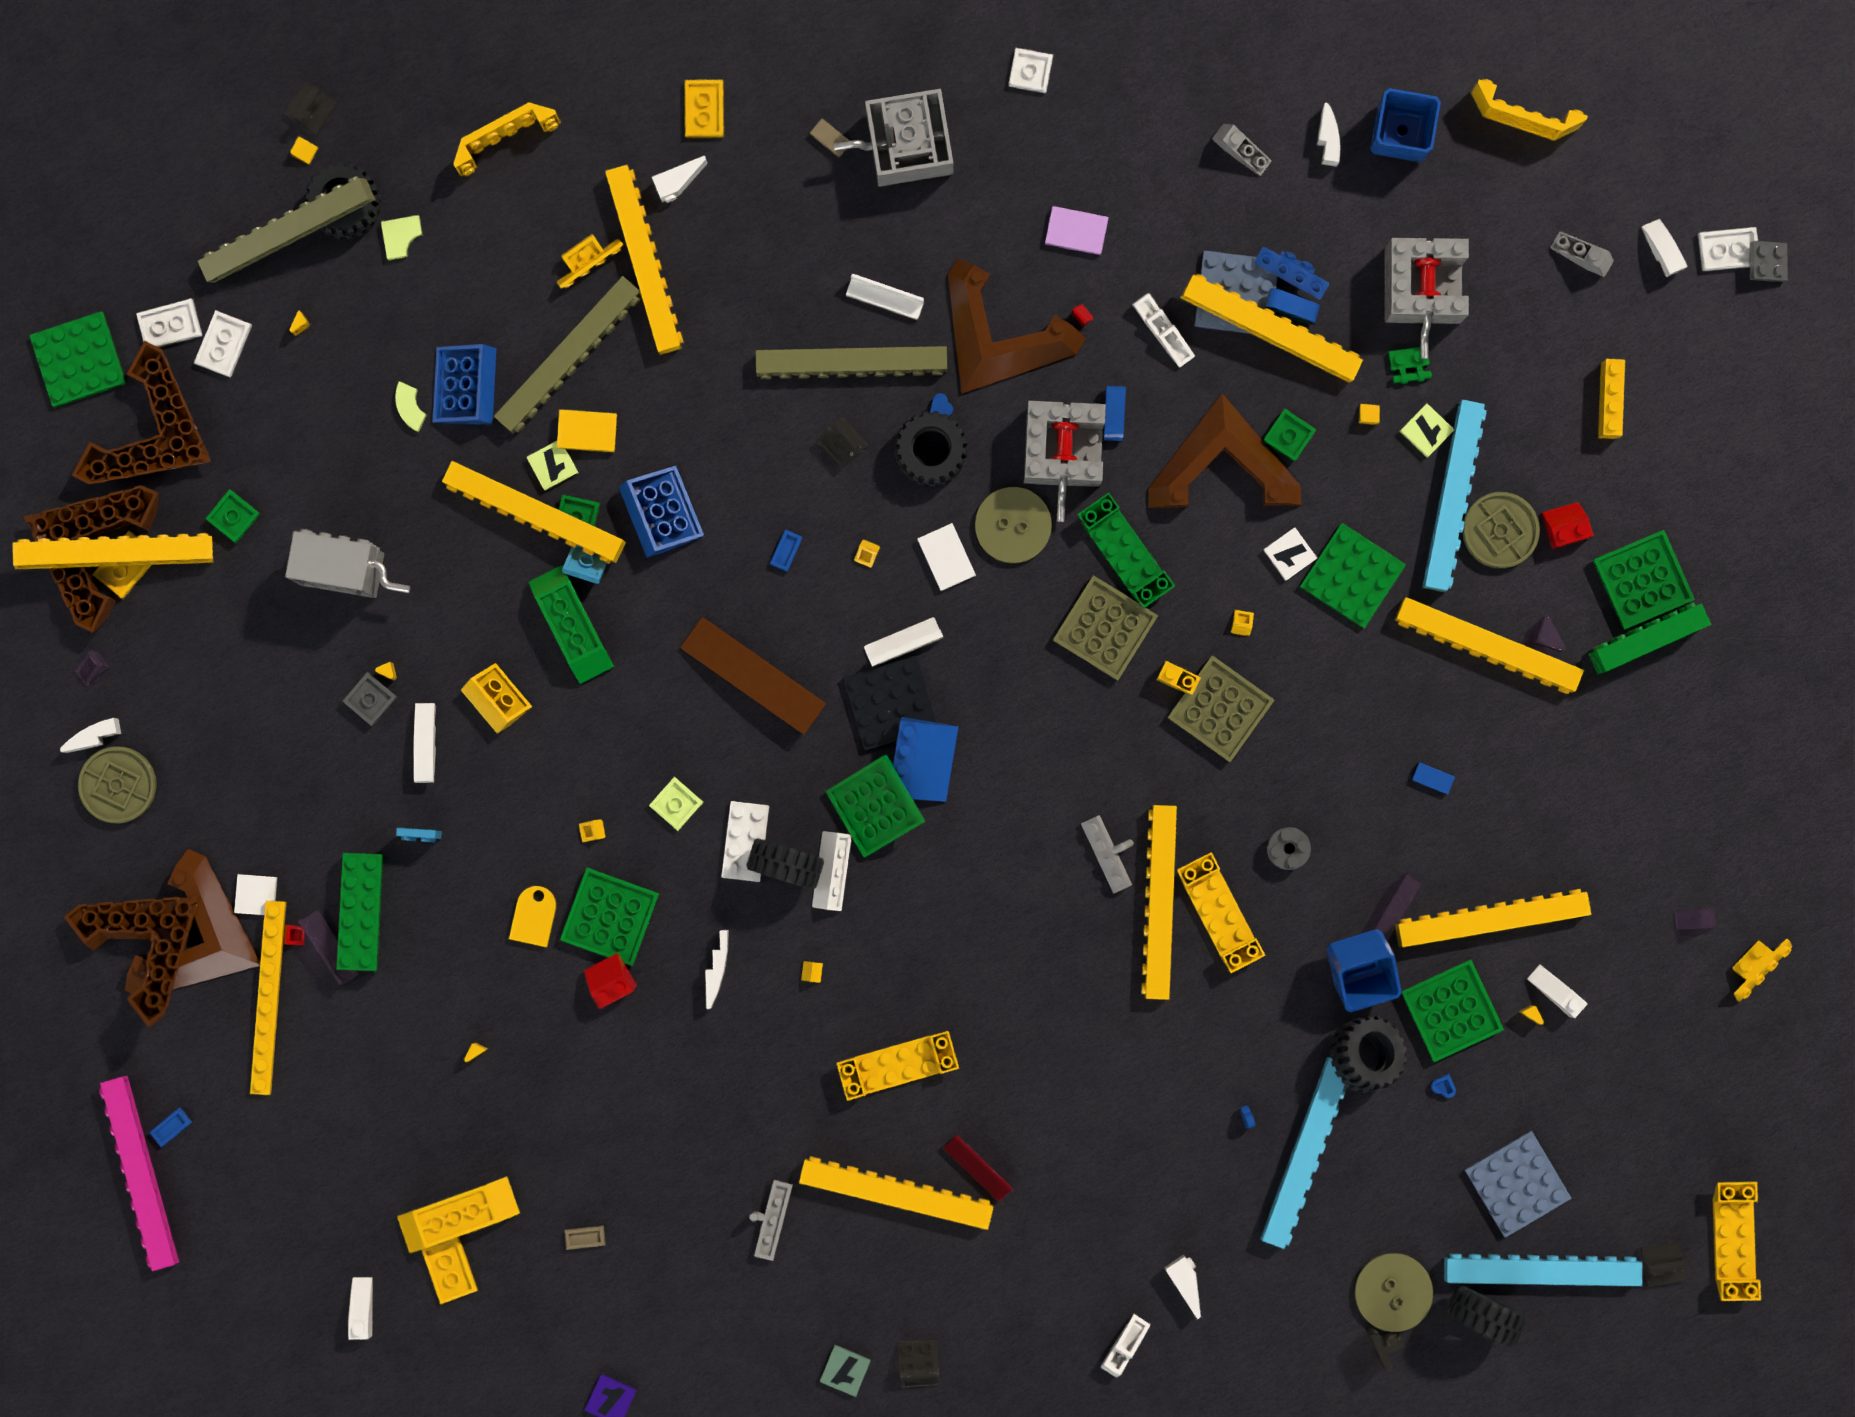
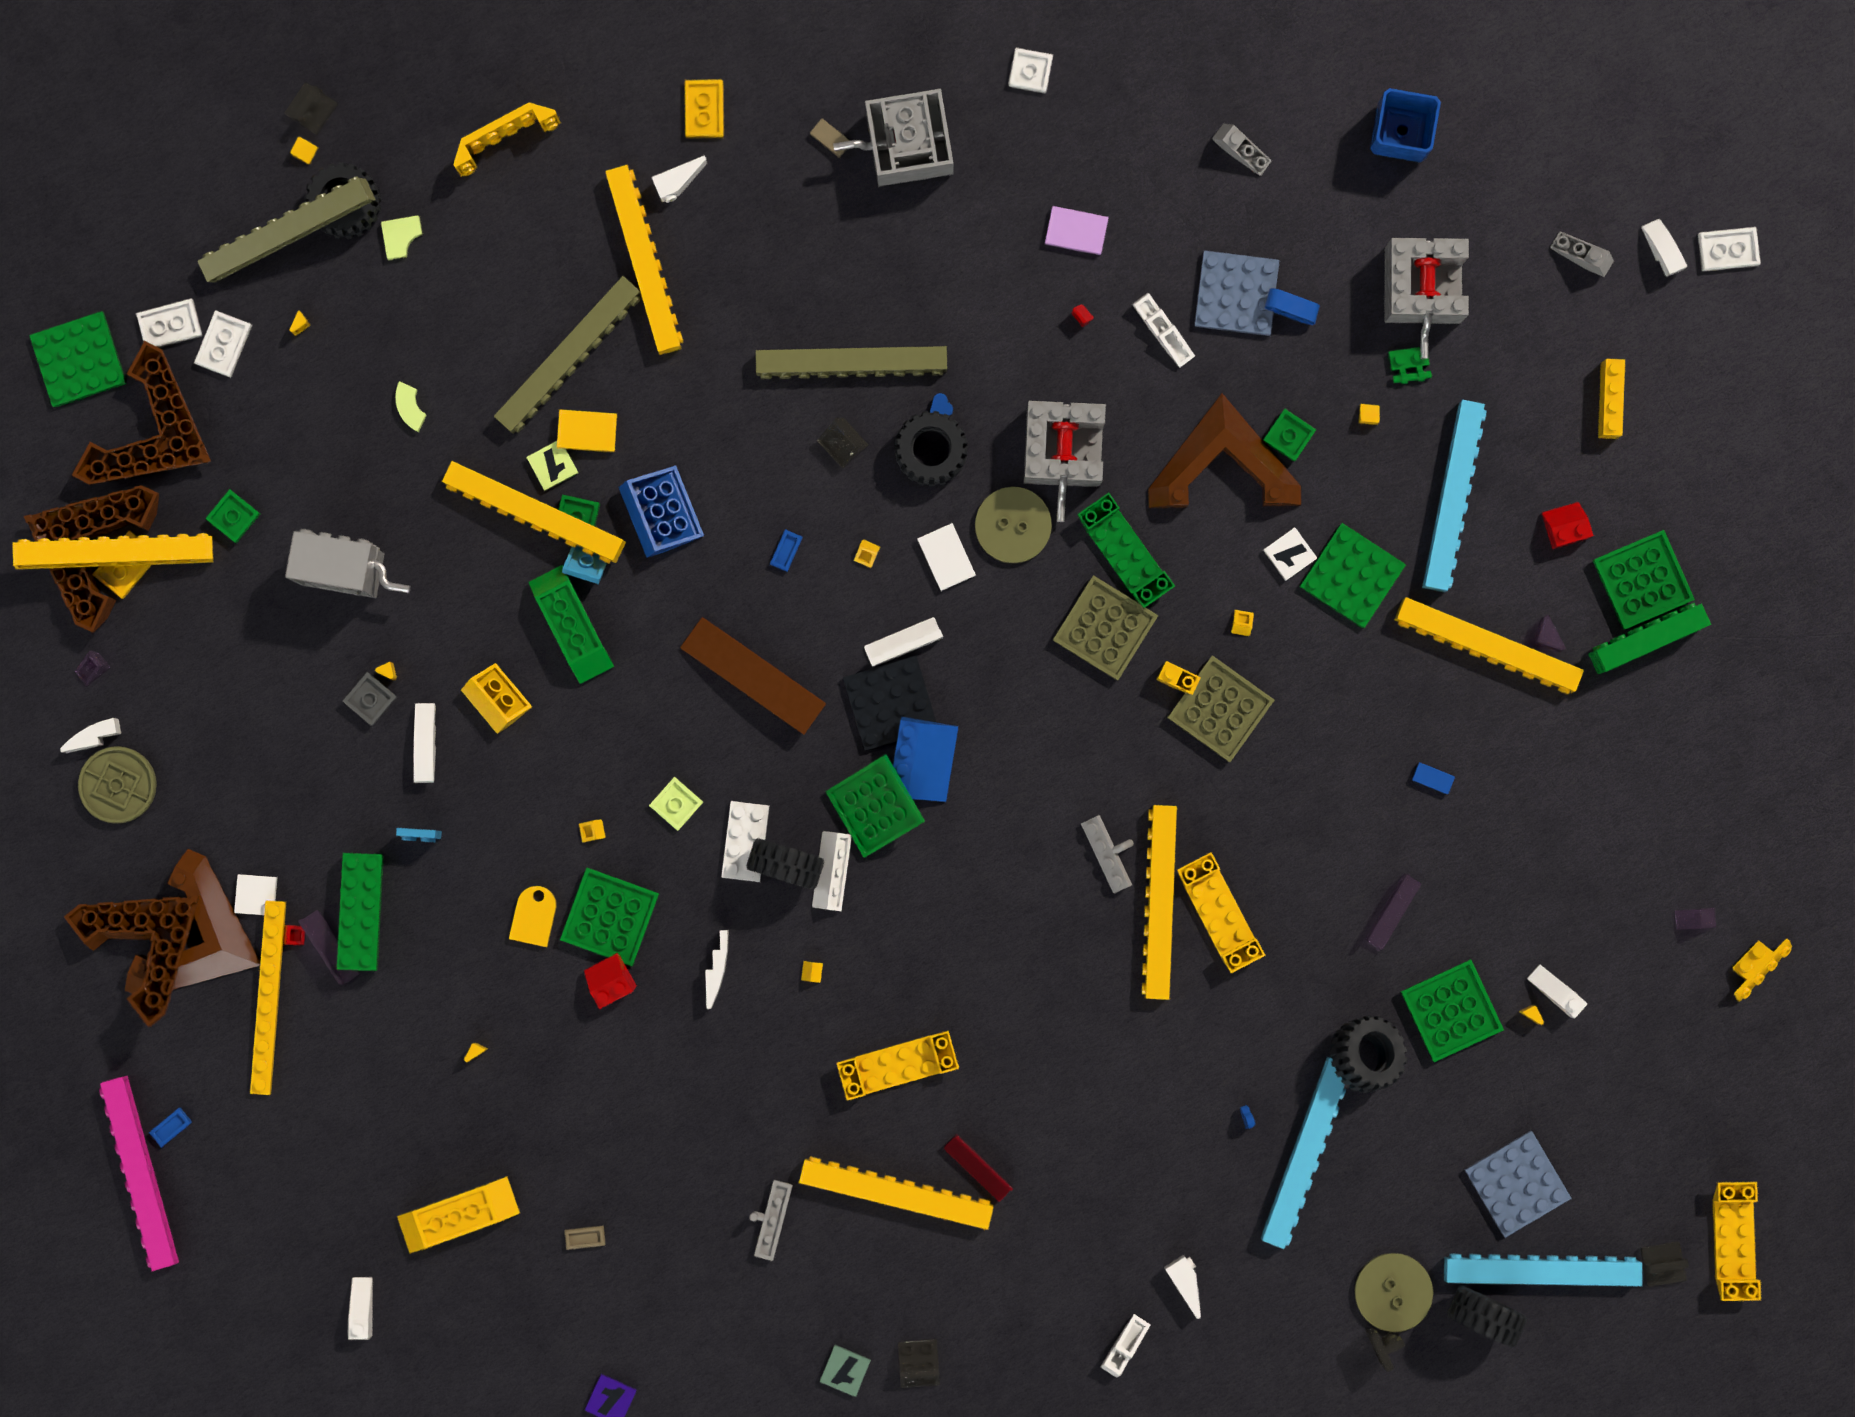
yellow tile [422,1237,478,1304] -> none
blue slope [433,344,497,425] -> none
yellow bracket [556,234,623,288] -> none
white panel [846,274,924,320] -> none
reddish brown wedge [948,259,1086,394] -> none
blue beam [1103,385,1126,441] -> none
yellow brick [1180,274,1363,383] -> none
blue bracket [1254,247,1329,300] -> none
dark grey wheel [1267,827,1311,870] -> none
white slope [1317,103,1340,166] -> none
blue plate [1326,929,1402,1012] -> none
yellow brick [1395,889,1591,947] -> none
yellowish green tile [1400,404,1454,458] -> none
blue tile [1430,1074,1456,1098] -> none
olive plate [1462,492,1540,568] -> none
yellow slope [1471,79,1588,141] -> none
dark grey plate [1750,241,1788,282] -> none

